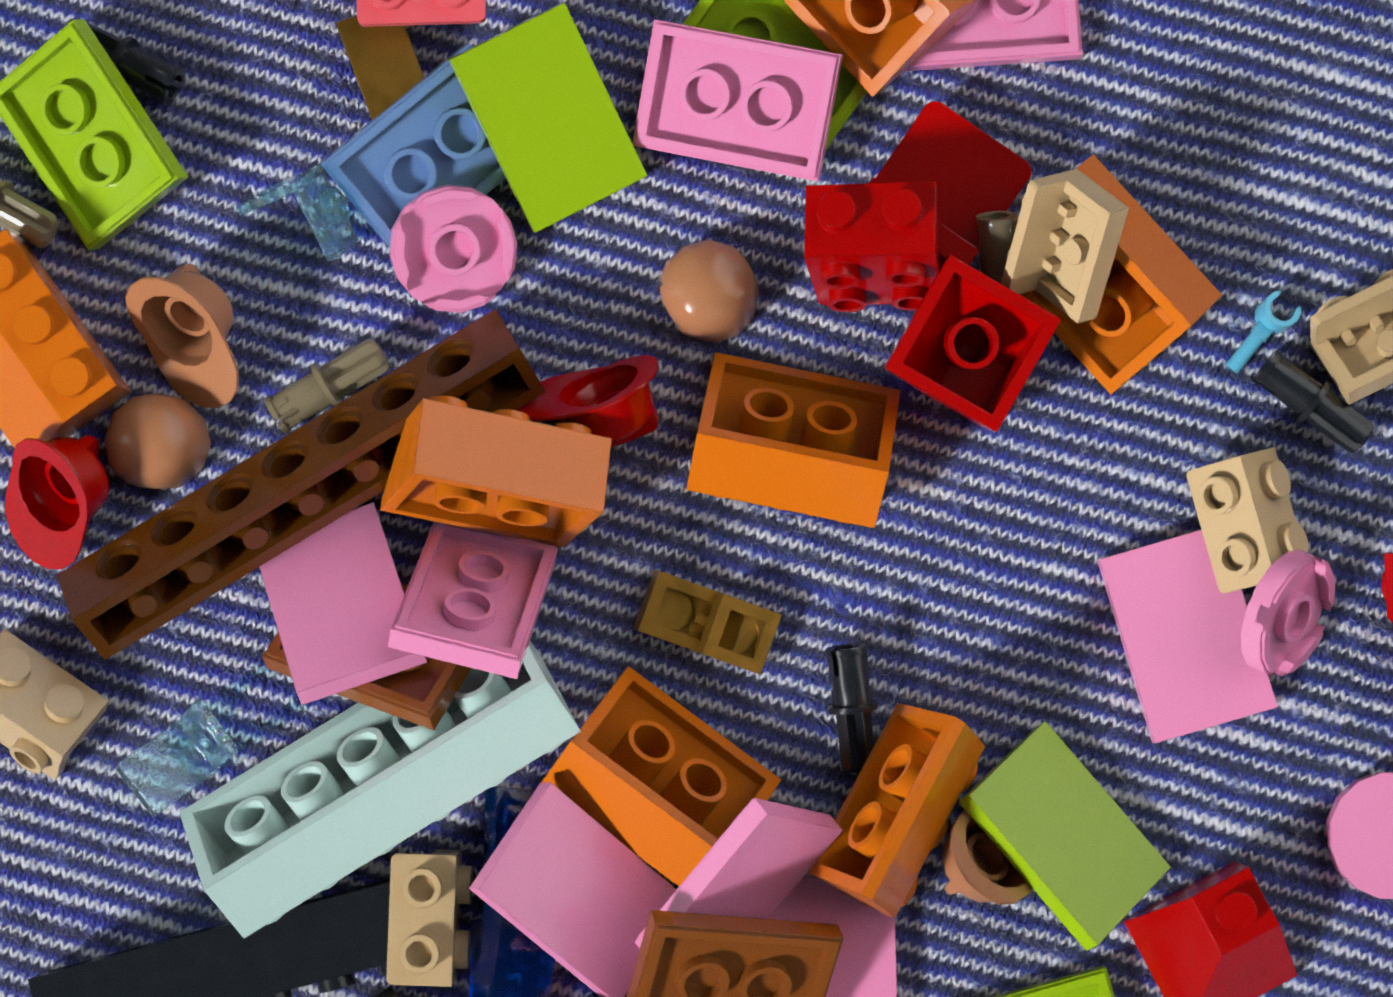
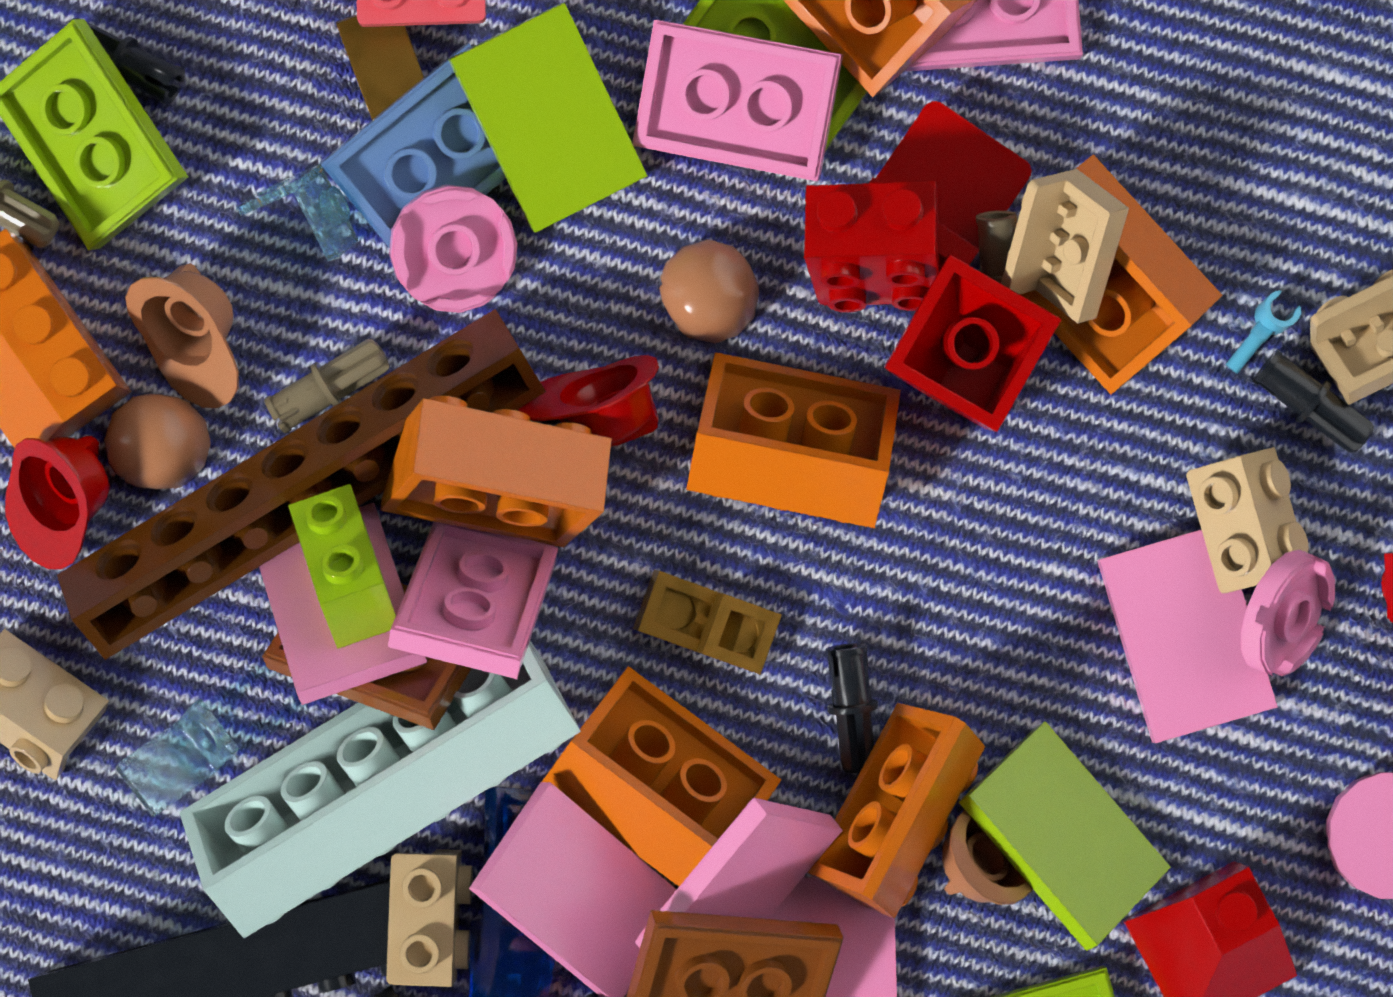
none -> lime brick [288,484,396,649]

